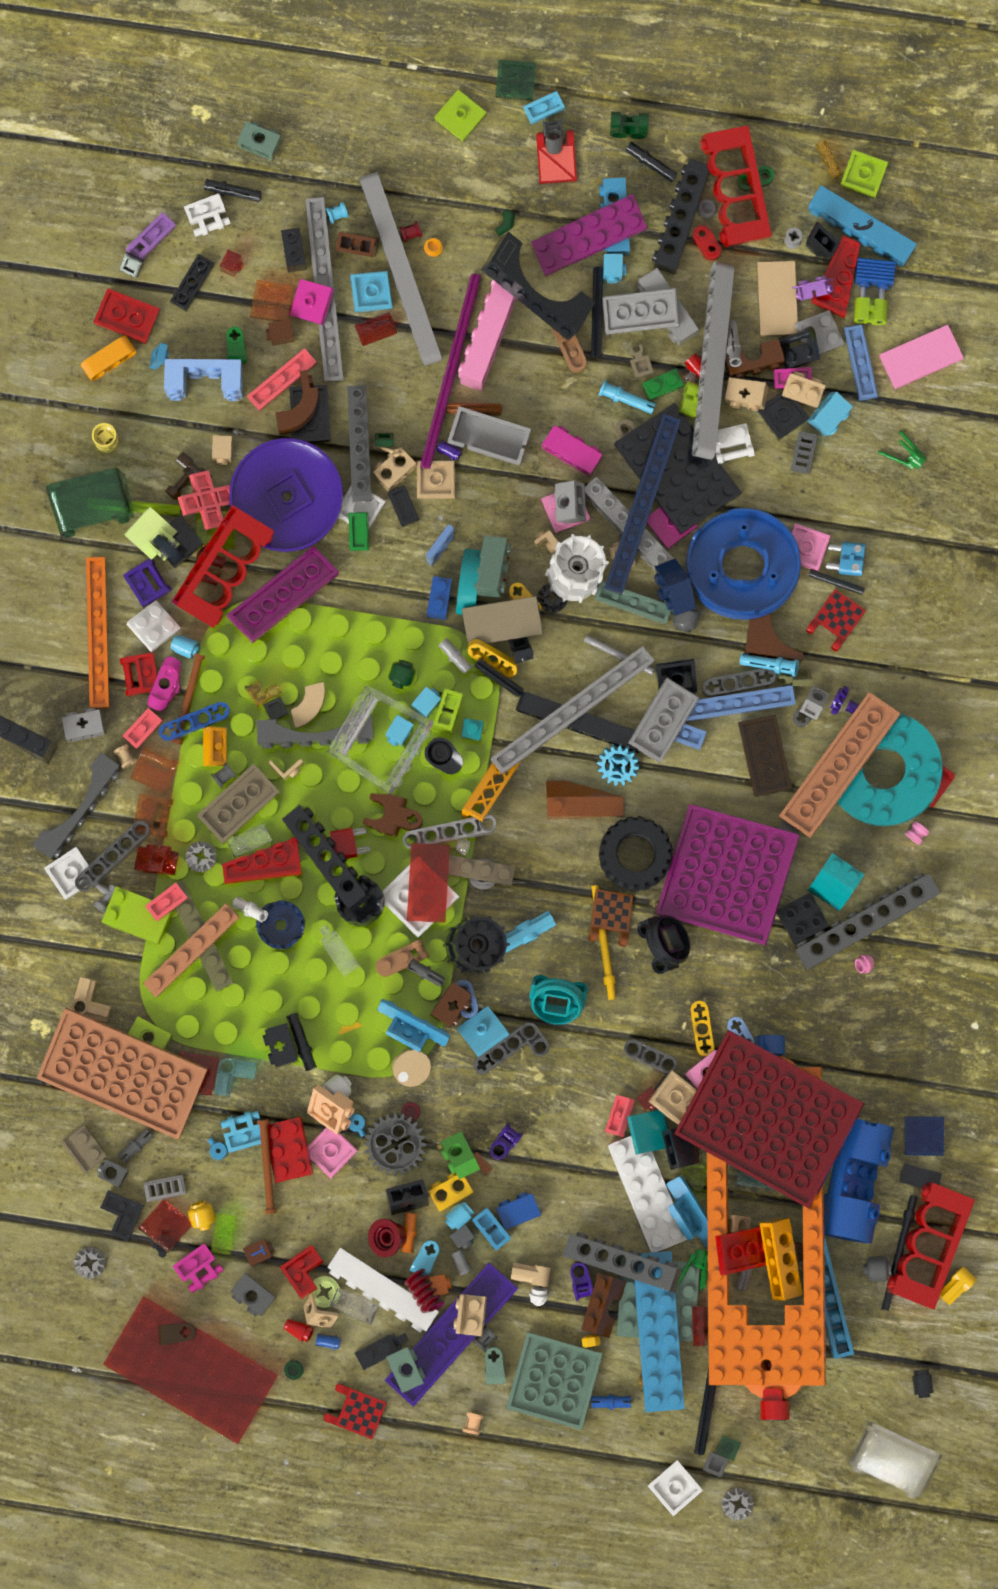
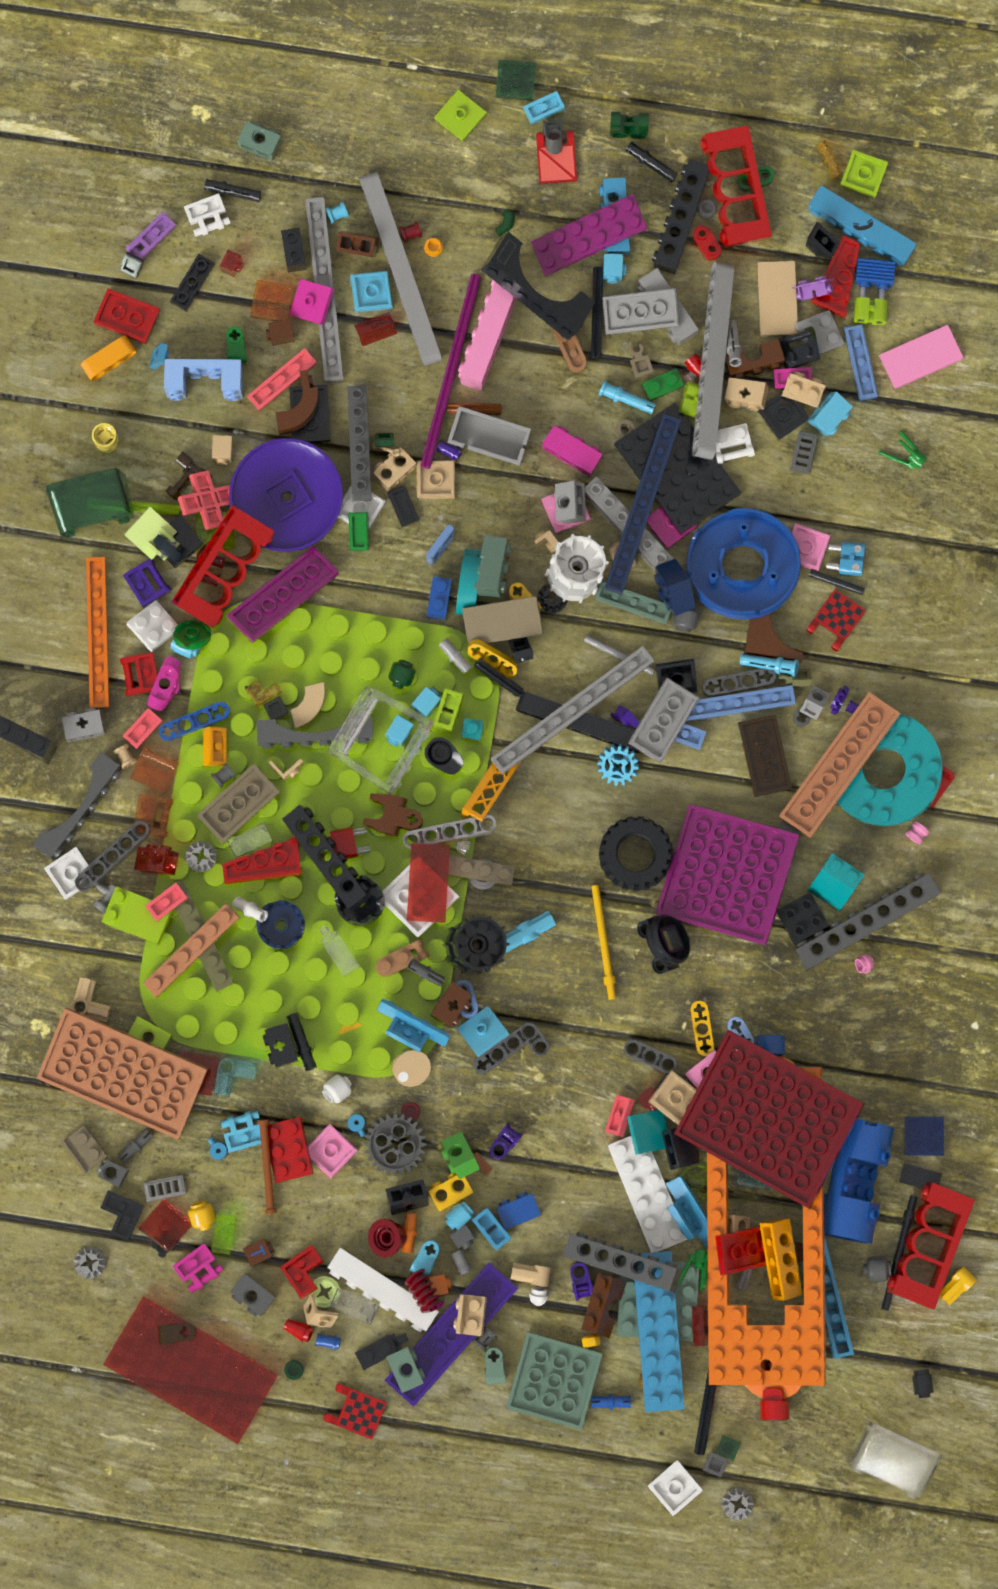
dark orange bar [171,653,205,745] -> none
light nougat plate [307,1085,355,1135] -> none
light nougat bush [463,1412,484,1435] -> none
teal piece [529,975,588,1024] -> none
dark orange wedge [546,780,624,820] -> none
dark orange flag [588,889,633,947] -> none
light grey bush [784,227,802,249] -> none
none -> green tile [173,620,211,649]
none -> dark purple plate [610,705,640,728]

